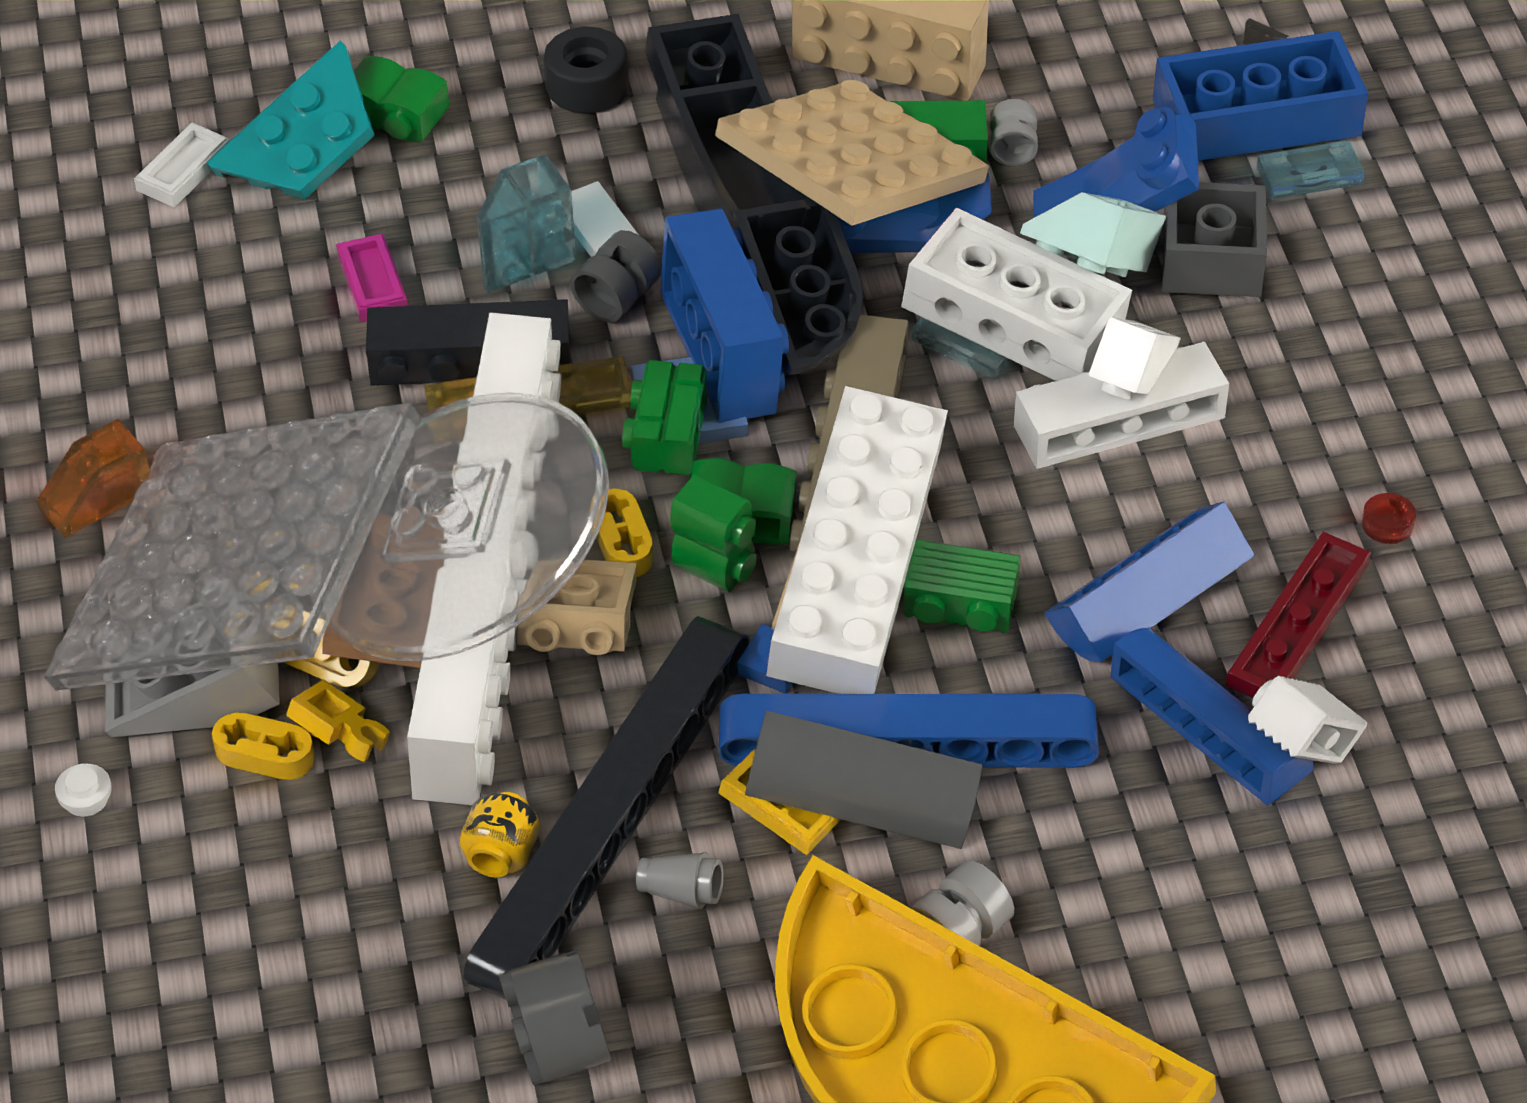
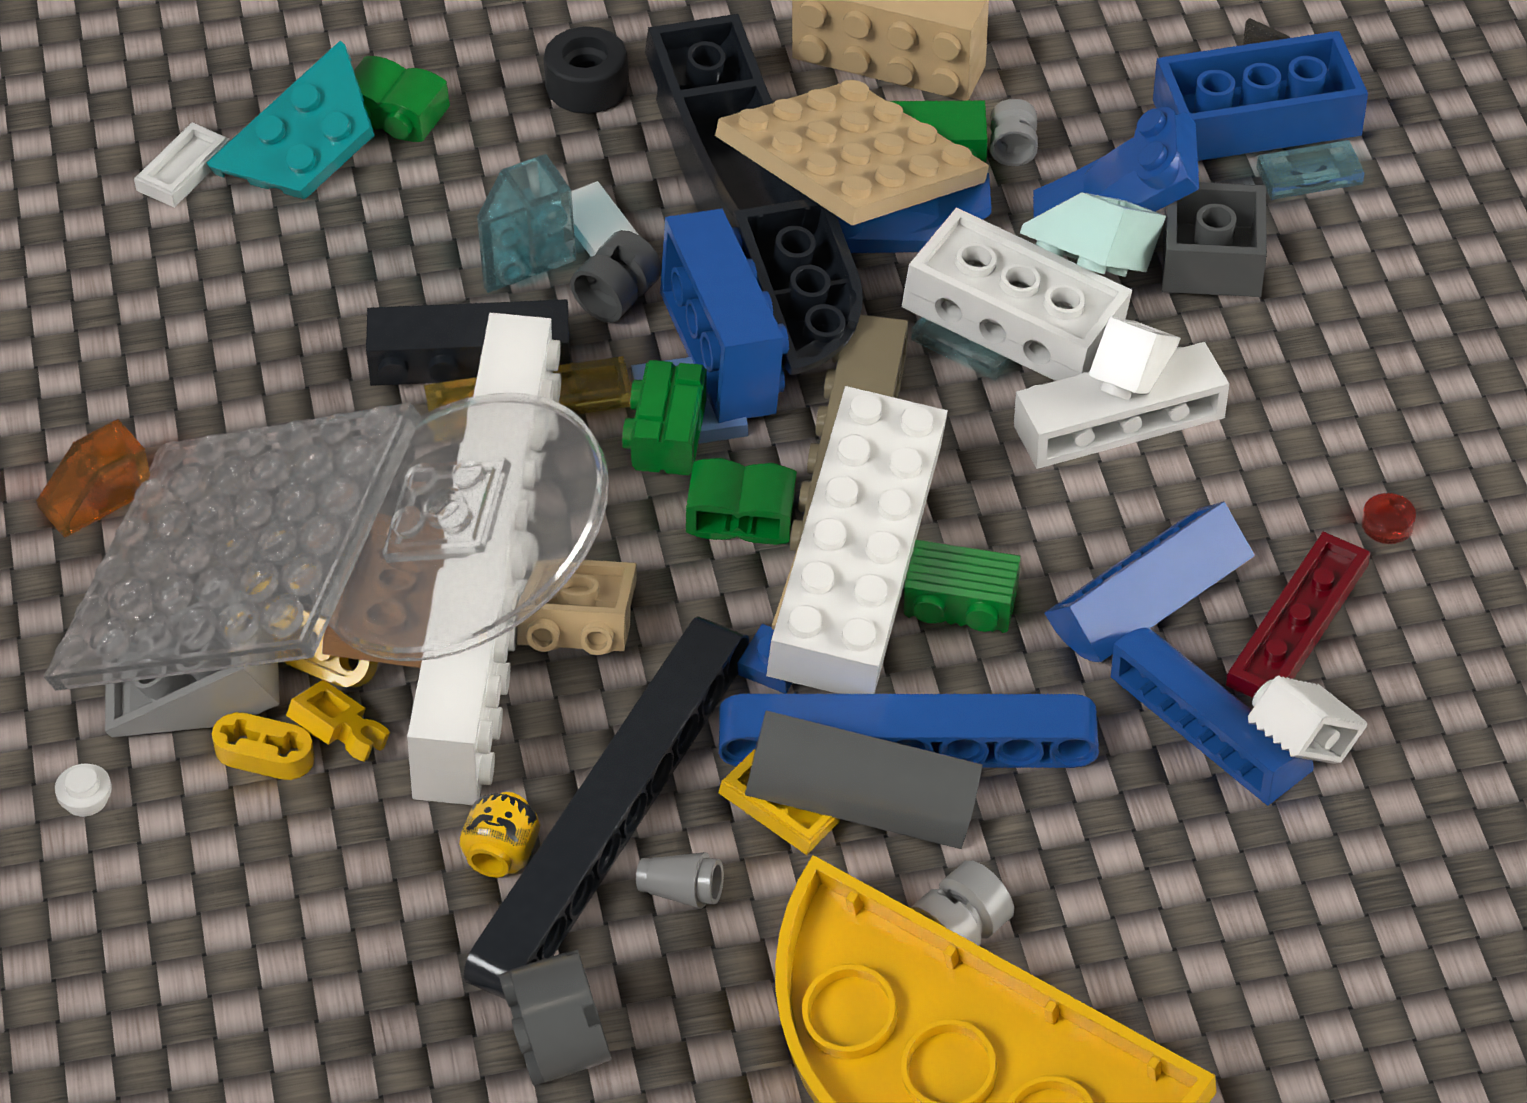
dark pink tile [336,233,408,322] -> none
yellow beam [591,488,653,577] -> none
green brick [670,475,756,593] -> none

